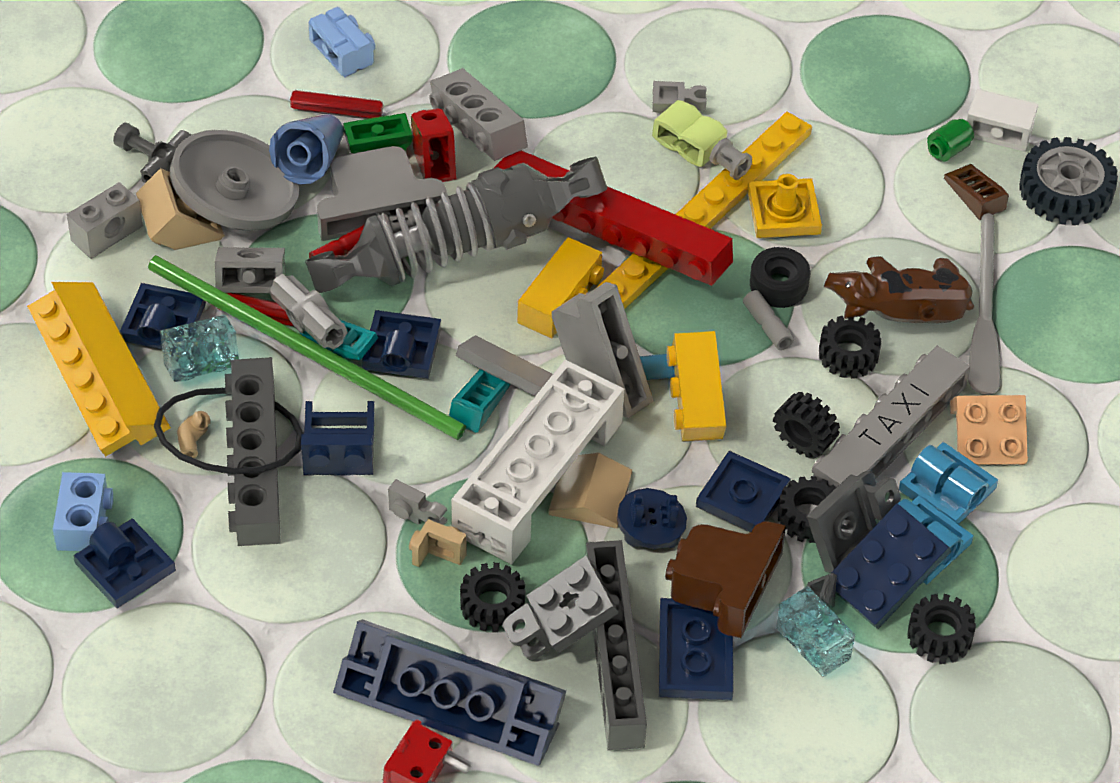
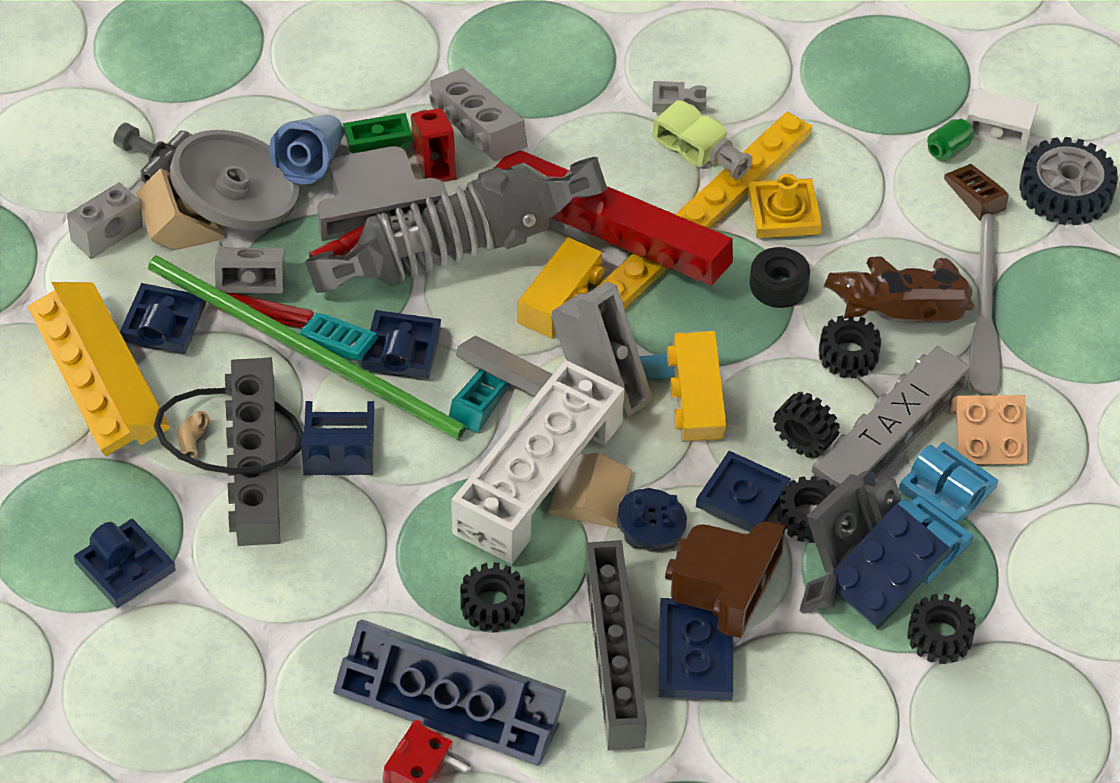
light blue brick [53,472,113,551] -> none
clear light blue brick [160,314,239,382] -> none
light grey piece [269,274,348,350] -> none
red axle [290,90,383,118] -> none
light blue brick [309,6,375,77] -> none
light grey plate [388,479,447,525] -> none
tan bracket [409,519,467,567] -> none
plate [503,555,619,660] -> none
light grey piece [743,290,794,350] -> none
clear light blue brick [776,586,855,677] -> none

